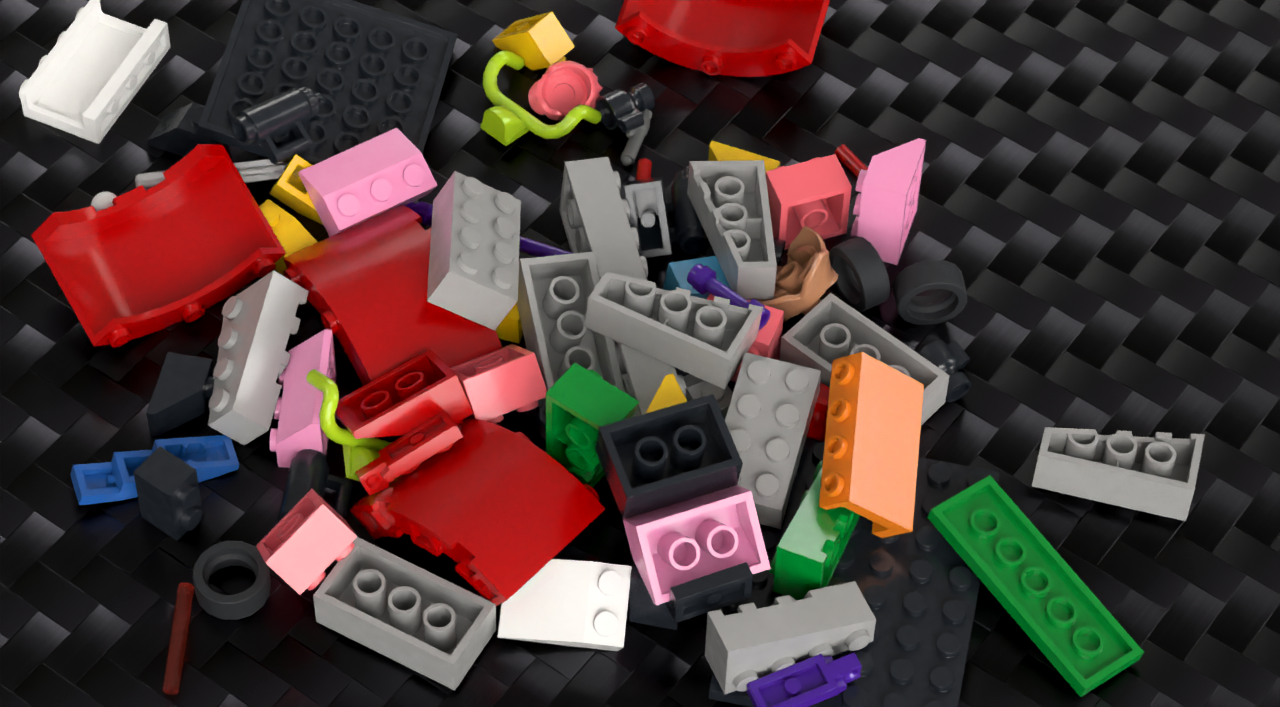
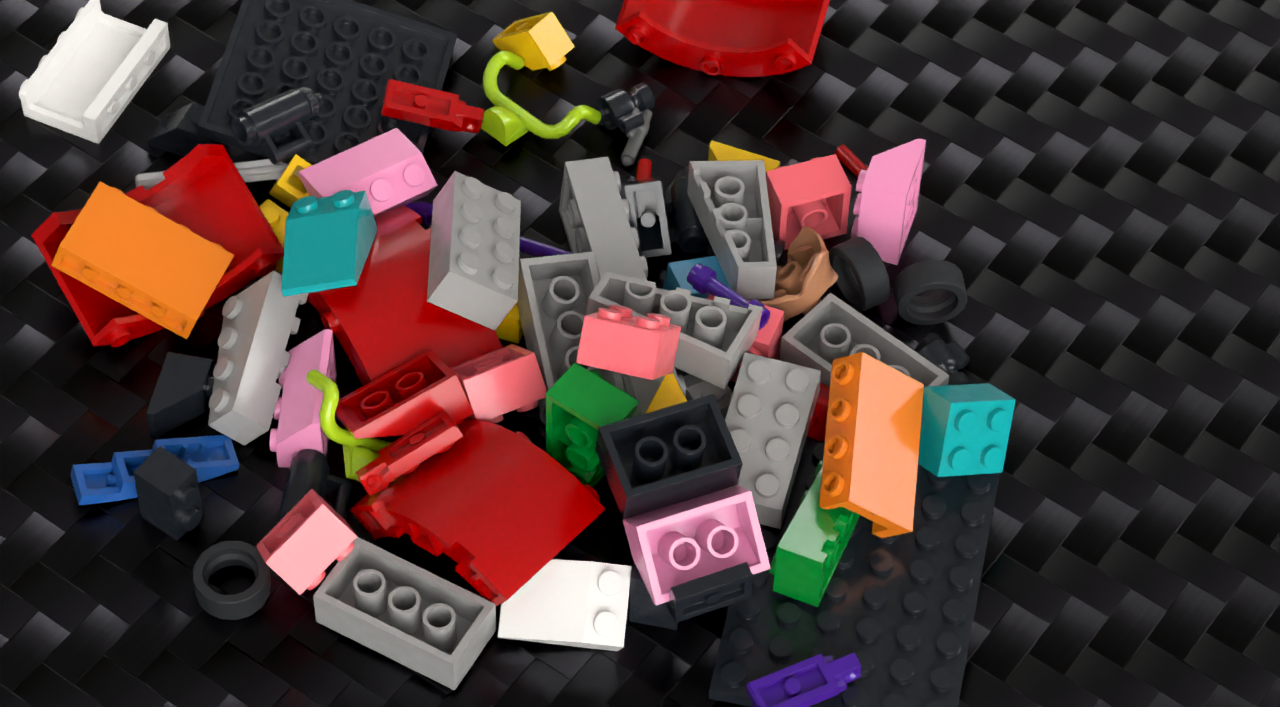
clear red bar [162,582,194,695] -> none
coral hair [528,60,603,121] -> none
light grey wedge [705,581,876,694] -> none
green plate [927,475,1144,697] -> none
light grey wedge [1032,427,1205,521] -> none
none -> orange panel [51,181,234,340]
none -> teal slope [281,190,378,297]
none -> red hinge [381,79,484,133]
none -> coral brick [576,305,681,380]
none -> teal brick [918,383,1016,477]

